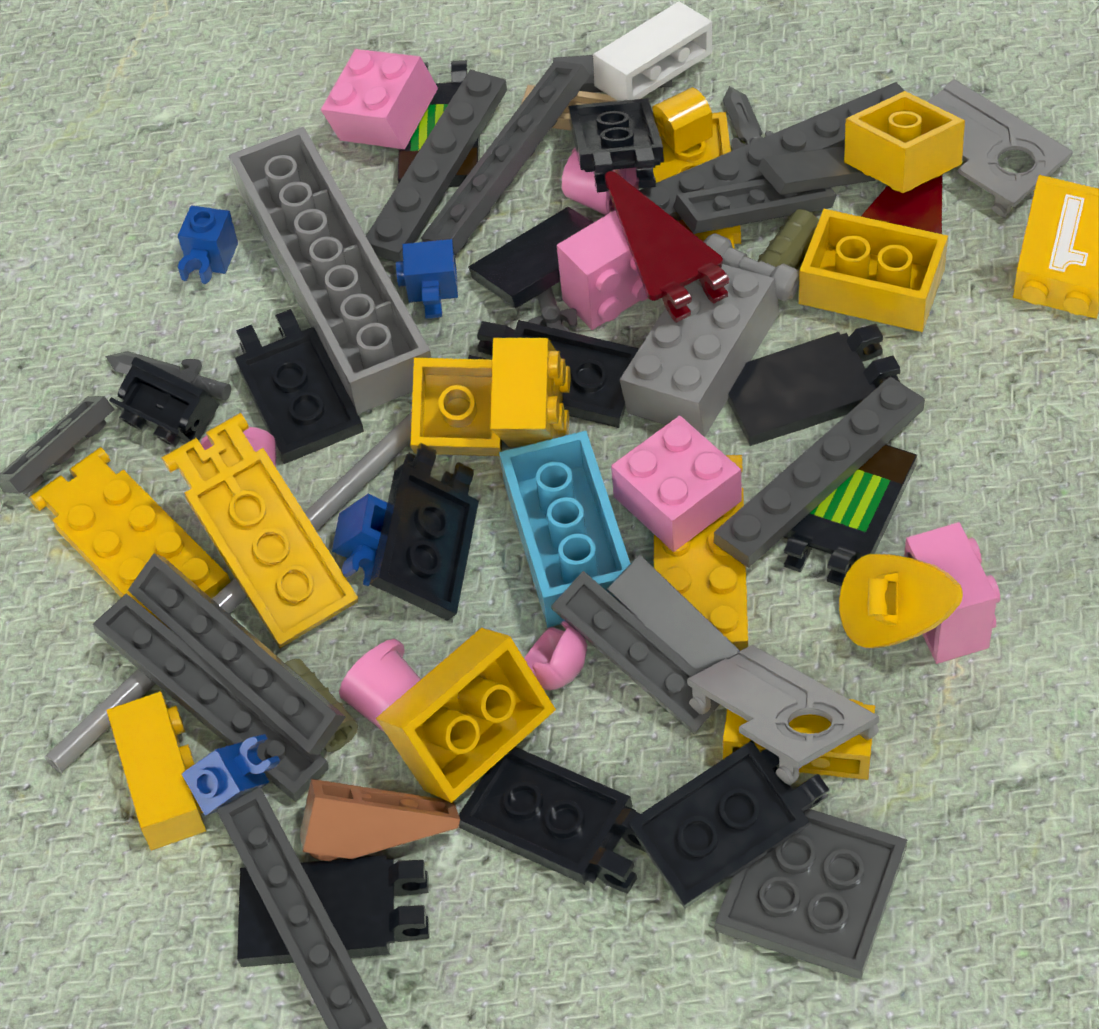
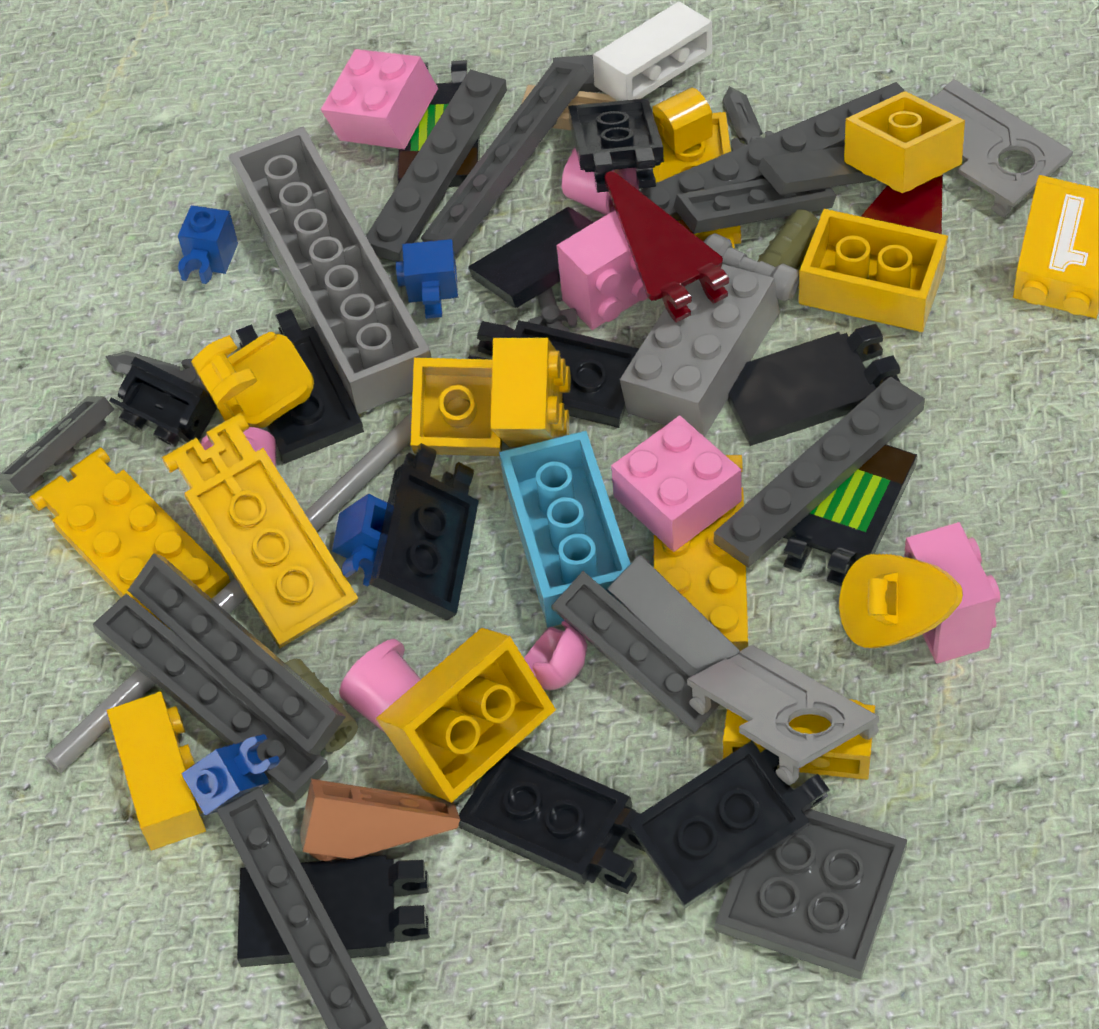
none -> yellow piece [191,332,314,429]

